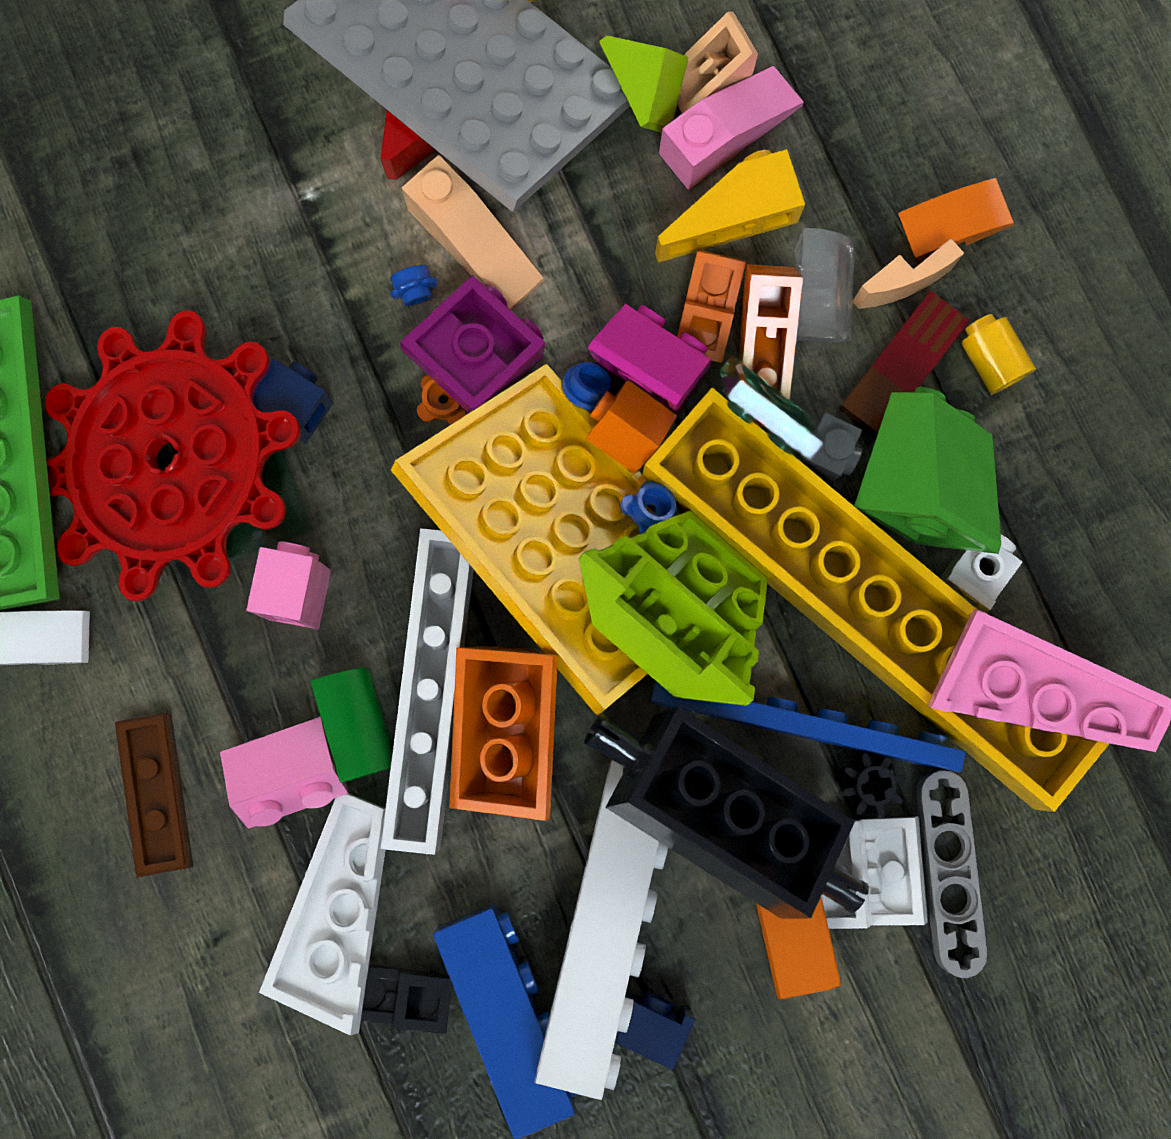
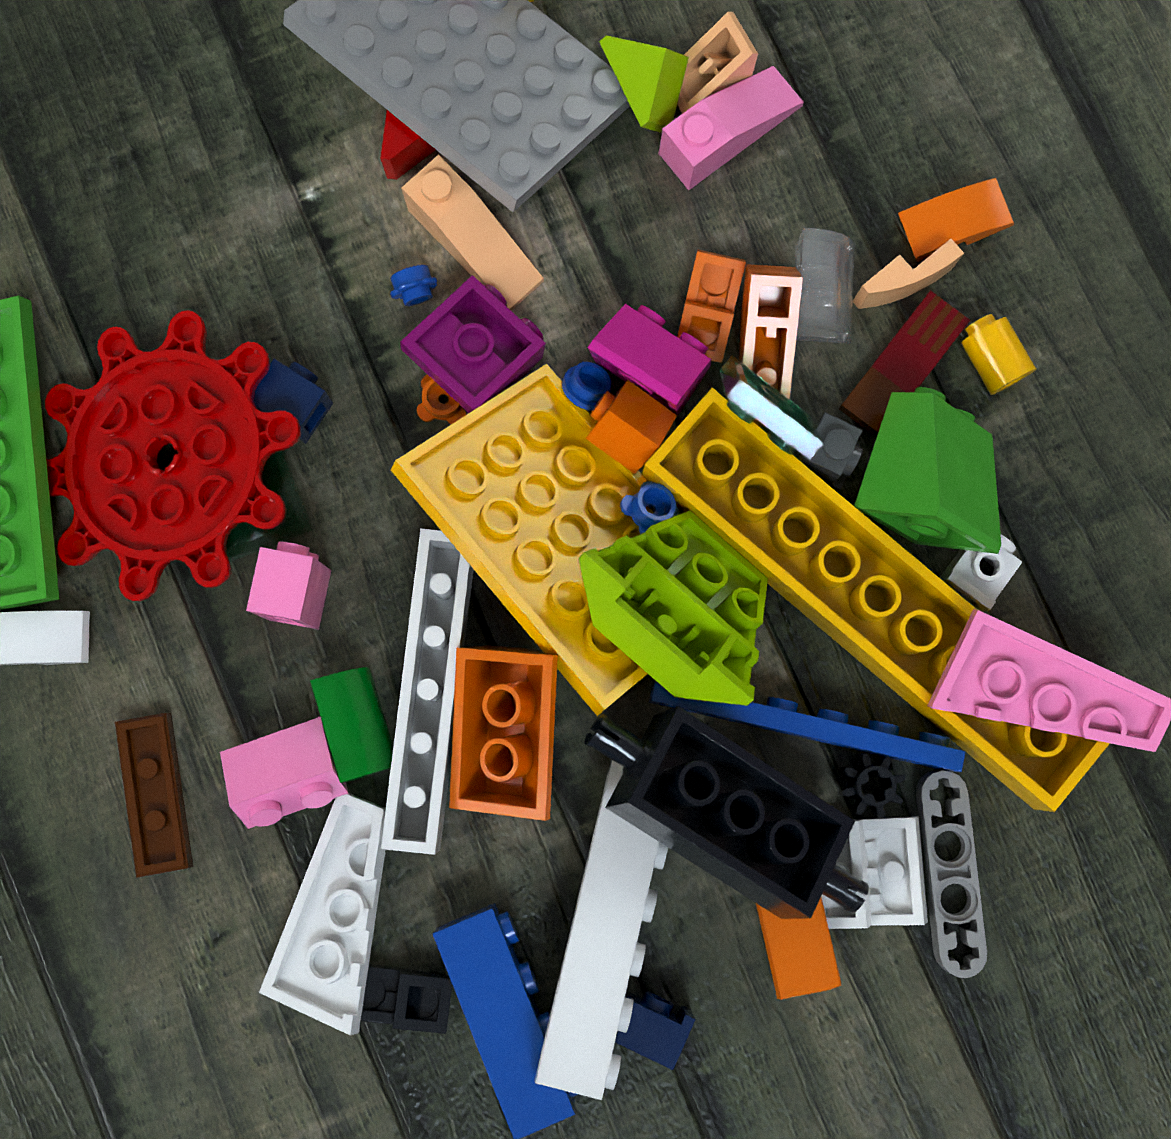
yellow slope [655,149,805,263] -> none

